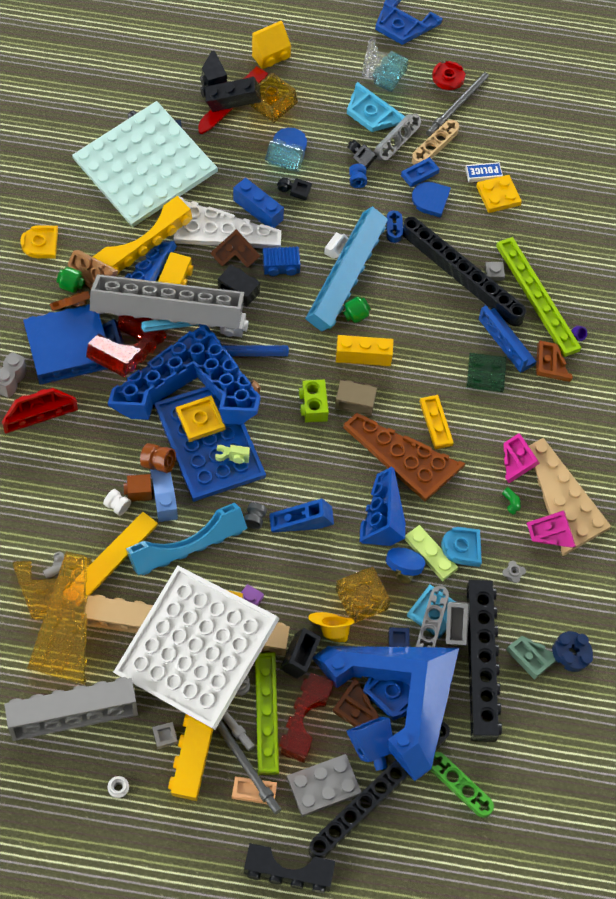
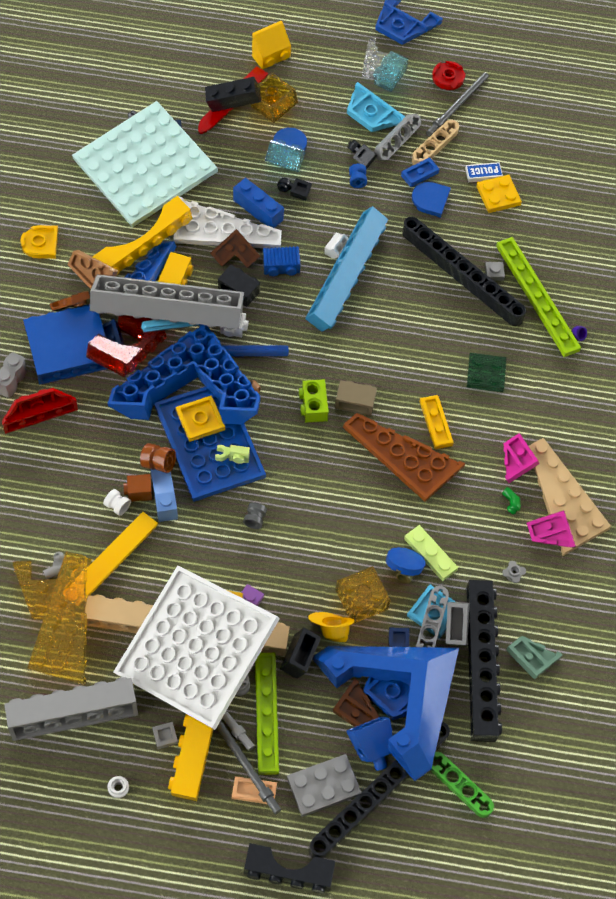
green head [56,267,85,293] -> none
dark azure arch [126,503,247,575] -> none
black slope [200,50,227,98] -> none
blue slope [270,498,334,533] -> none
clear red arch [279,673,334,763] -> none
yellow brick [336,335,393,366] -> none
green head [343,296,371,324] -> none
blue wedge [360,467,406,546] -> none
blue beam [386,211,403,243] -> none
dark azure tile [441,527,482,567] -> none
blue fence [479,306,536,373] -> none
dark orange wing [536,340,573,382] -> none
dark blue plate [552,631,593,672] -> none

